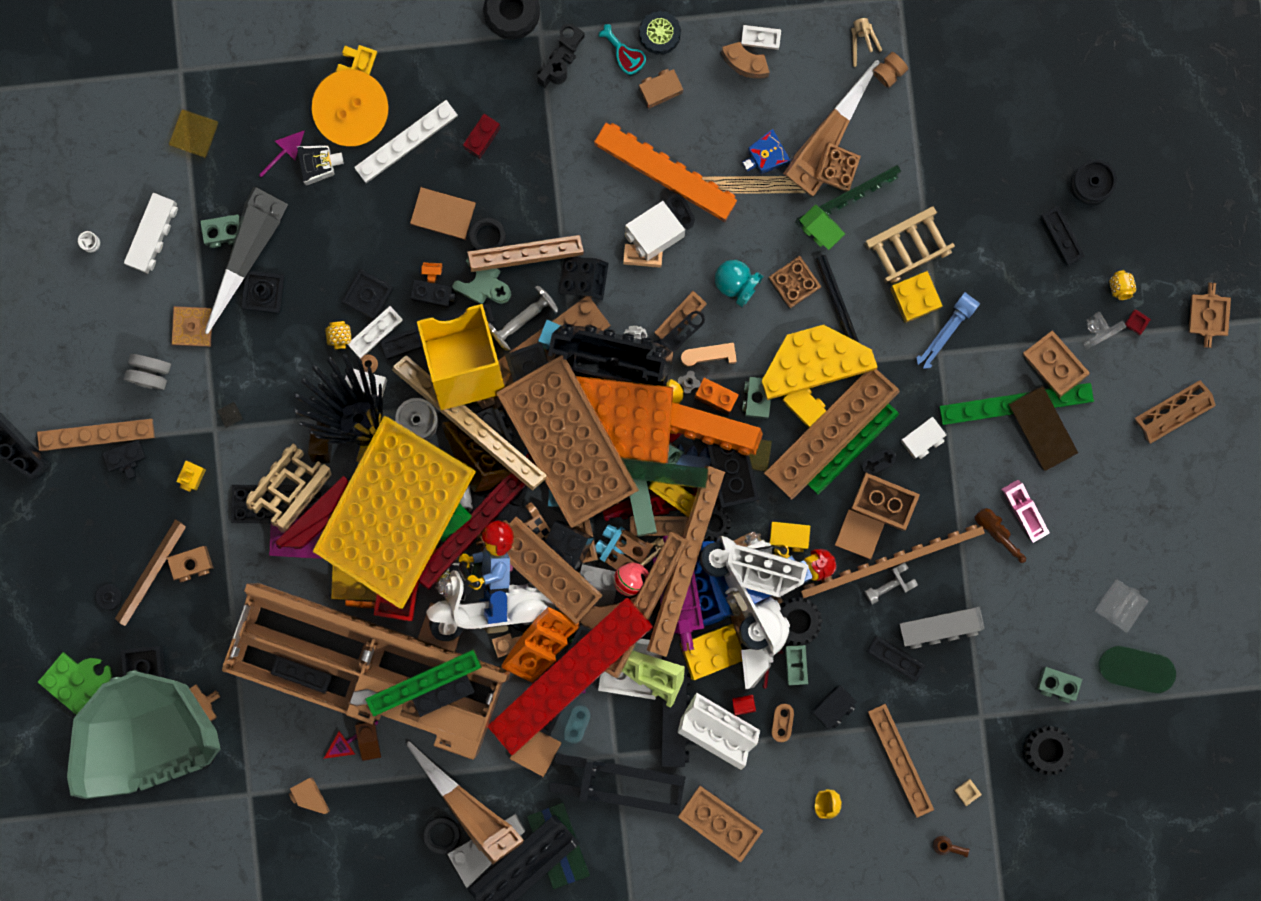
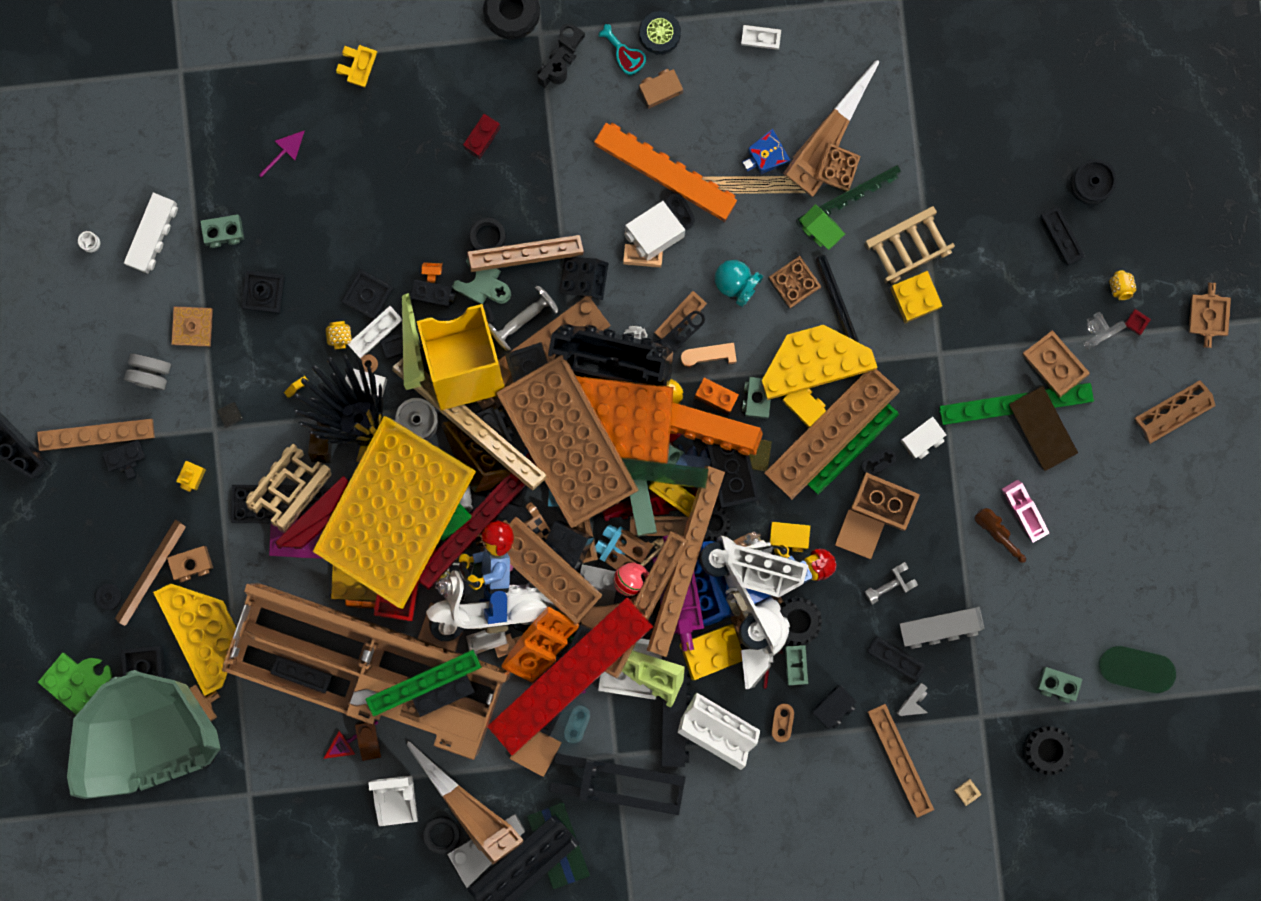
clear yellow tile [169,109,218,158] -> none
dark grey plate [205,186,288,334] -> none
medium nougat slope [289,777,330,814] -> none
torso [297,146,344,185] -> none
light orange plate [312,69,389,146] -> none
white plate [354,100,458,183] -> none
medium nougat tile [410,187,476,240] -> none
medium azure brick [538,320,561,351] -> none
light grey plate [678,371,701,393] -> none
medium nougat plate [678,786,763,862] -> none
medium nougat brick [721,42,770,79] -> none
red piece [732,695,756,716] -> none
medium nougat plate [800,524,985,598] -> none
yellow hair [814,789,842,819] -> none
tan plant [851,18,882,67] -> none
medium nougat wheel [872,52,909,88] -> none
medium blue piece [917,292,980,369] -> none
reddish brown bar [933,836,970,858] -> none
clear bracket [1095,579,1149,633] -> none
none -> yellow plate [153,584,236,696]
none -> yellow tile [284,376,309,398]
none -> white bracket [369,775,418,826]
none -> yellowish green wedge [402,293,426,390]
none -> white tile [466,630,507,654]
none -> light grey slope [896,683,928,716]

